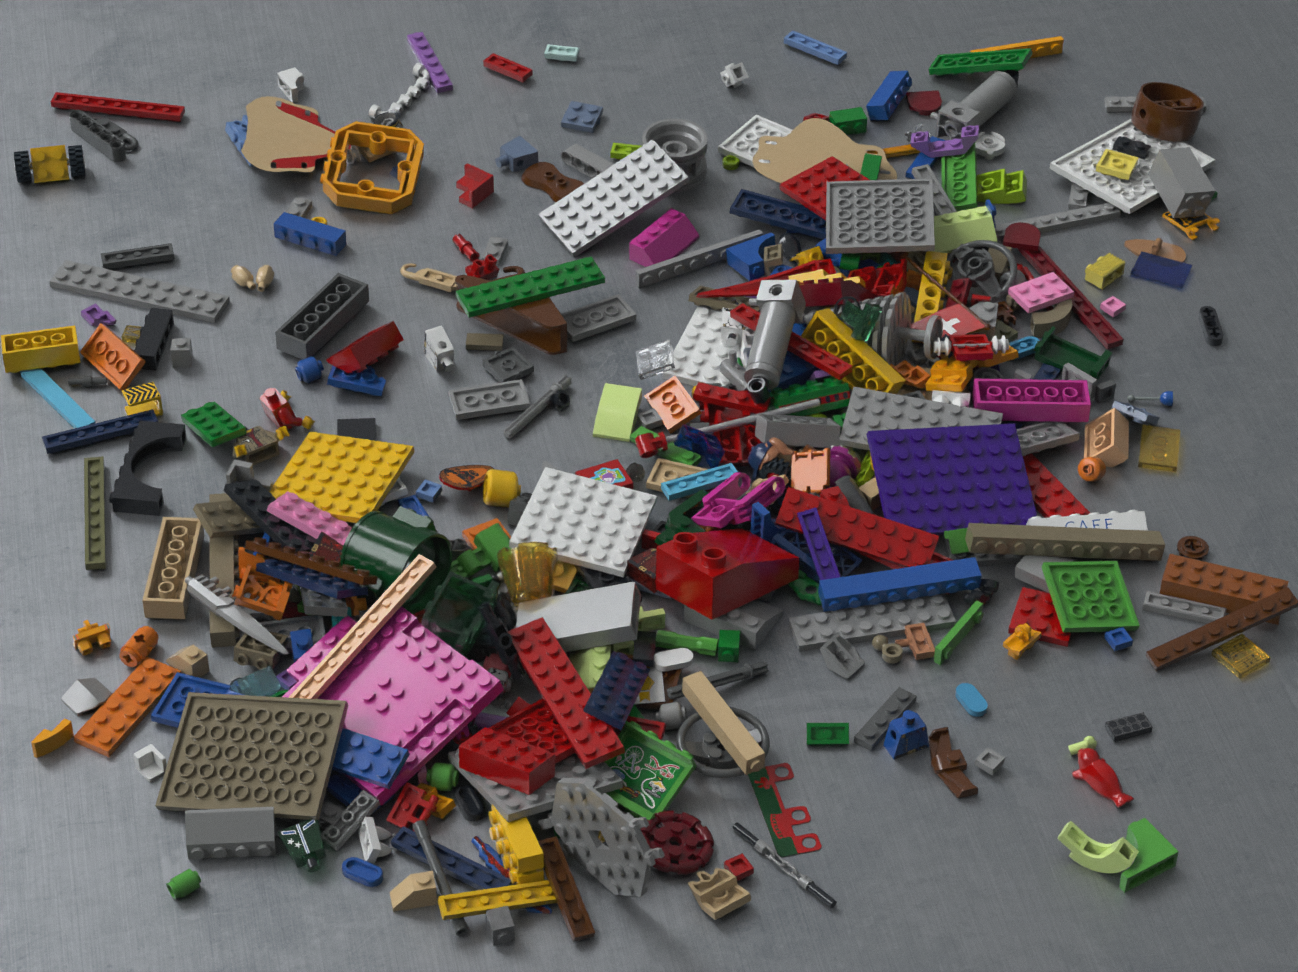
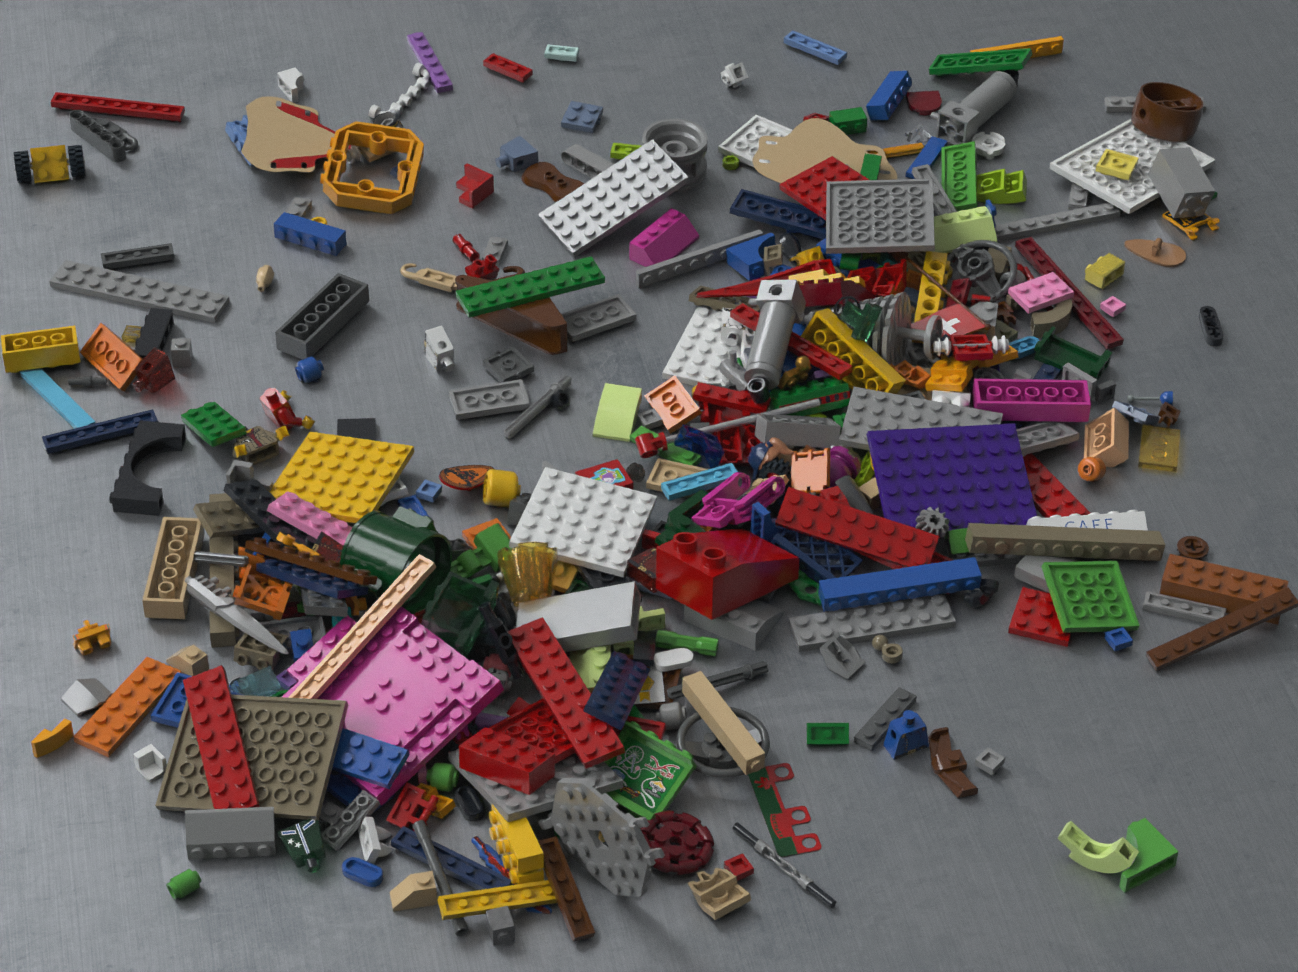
medium lavender slope [81,303,116,326] -> none
olive plate [84,456,106,570] -> none
orange piece [119,626,159,667] -> none
piece [122,382,163,417] -> none
tan plant [231,265,256,290] -> none
red slope [326,321,404,373] -> none
blue plate [327,350,386,396] -> none
dark tan tile [466,333,504,351] -> none
clear plate [635,339,675,380] -> none
green brick [718,629,740,662] -> none
dark purple plate [797,508,840,580] -> none
nougat plate [895,623,935,660] -> none
medium lavender slope [910,125,979,158] -> none
bright green plate [934,601,984,665] -> none
dark azure tile [955,683,988,717] -> none
dark red tile [1003,222,1040,251] -> none
light orange hips [1003,623,1042,660] -> none
yellowish green arm [1068,736,1097,756] -> none
red animal [1072,748,1134,808] -> none
black tile [1105,712,1153,741] -> none
black plate [1112,136,1151,160] -> none
clear blue piece [1131,251,1192,288] -> none
clear yellow tile [1211,633,1271,679] -> none
none -> clear red torso [132,347,175,393]
none -> red plate [183,665,260,809]
none -> dark grey axle [194,551,249,567]
none -> light orange piece [276,532,321,557]
none -> pearl gold plate [778,356,812,390]
none -> light grey gear [915,507,949,539]
none -> reddish brown plate [1158,402,1181,429]

